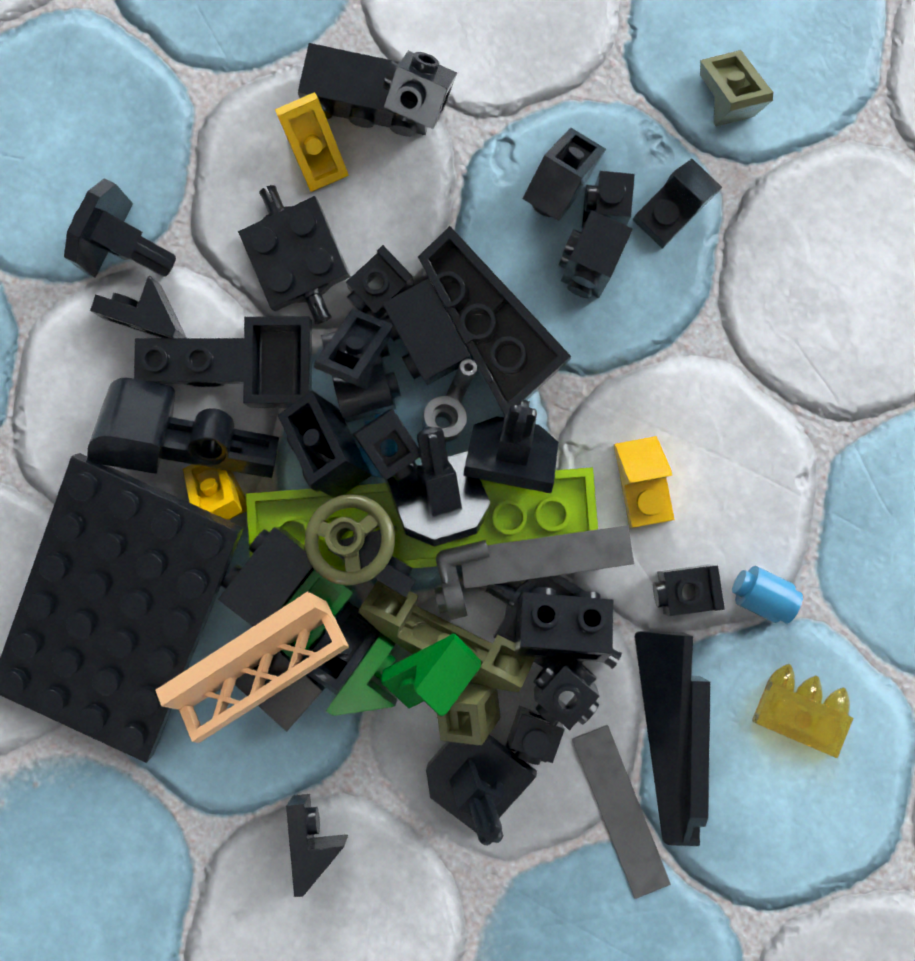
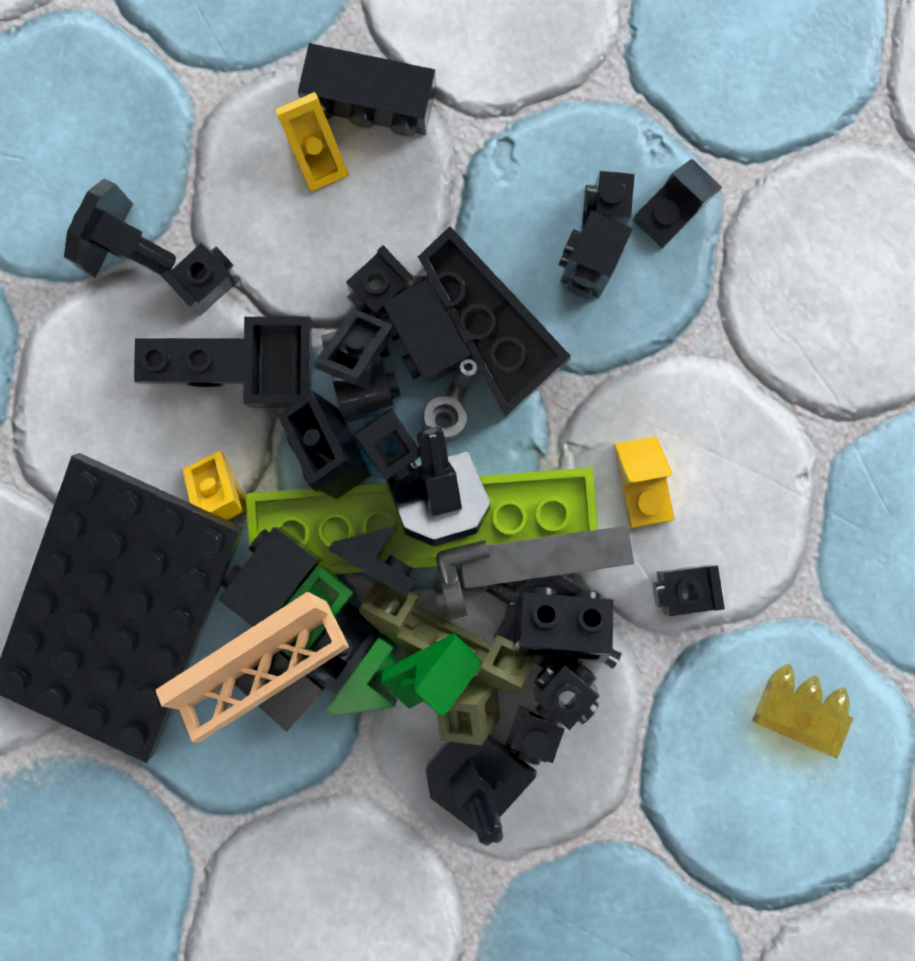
black plate [87,378,279,478] -> none
black slope [90,276,187,338] -> none
black plate [238,185,351,324] -> none
black slope [286,794,348,897] -> none
olive piece [305,494,395,586] -> none
brick [383,50,457,129] -> none
black piece [463,400,559,494] -> none
black slope [522,128,606,221] -> none
flat silver sticker [572,725,671,899] -> none
black wedge [634,631,710,846] -> none
olive slope [700,50,774,126] -> none
dark azure brick [732,566,803,624] -> none
none -> black brick [160,243,238,316]

